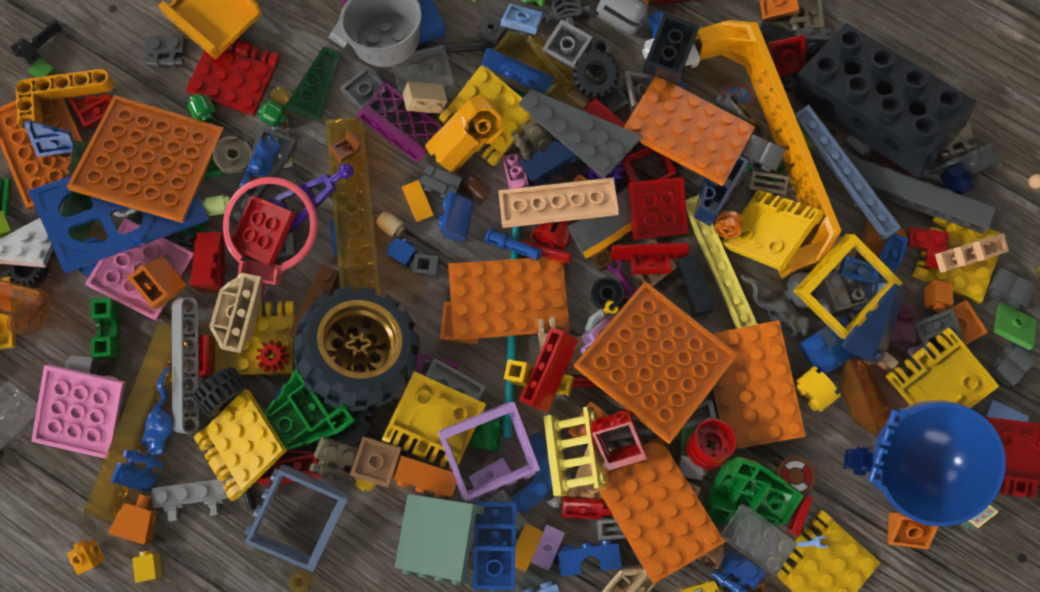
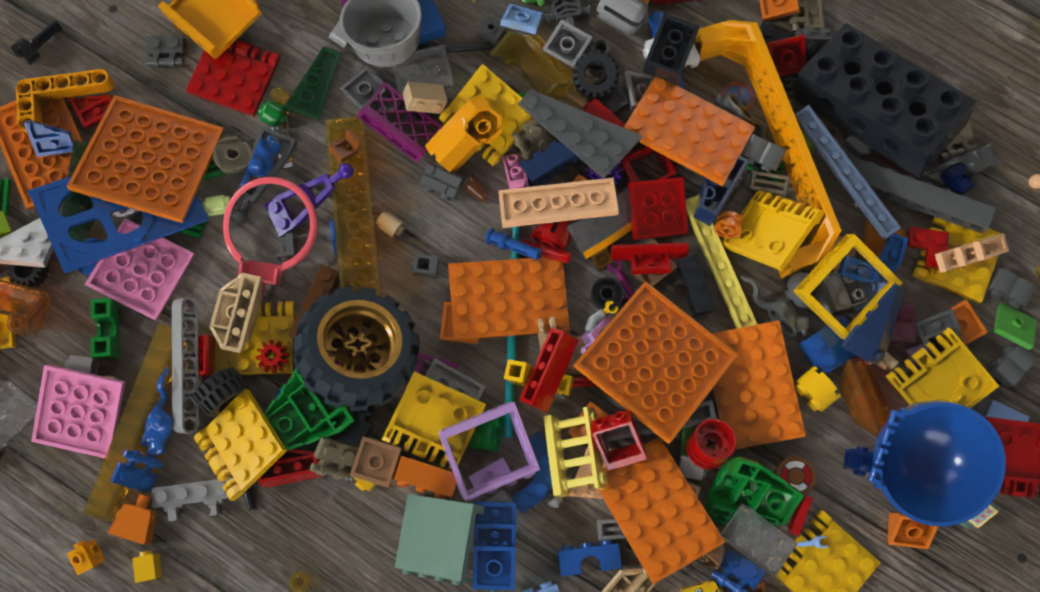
bright green tile [28,58,56,78] -> none
orange slope [127,256,188,310] -> none
black bush [178,233,197,248] -> none
green head [187,93,216,122] -> none
red wedge [190,232,225,293] -> none
red plate [231,195,296,267] -> none
sand blue window [245,464,350,572] -> none
blue brick [386,237,418,269] -> none
light orange slope [401,180,433,222] -> none
blue slope [439,191,473,242] -> none
blue bracket [481,48,553,94] -> none
light orange slope [515,523,543,572] -> none
lavender plate [531,525,565,571] -> none
red hinge [562,497,613,519] -> none
orange brick [924,280,954,312] -> none

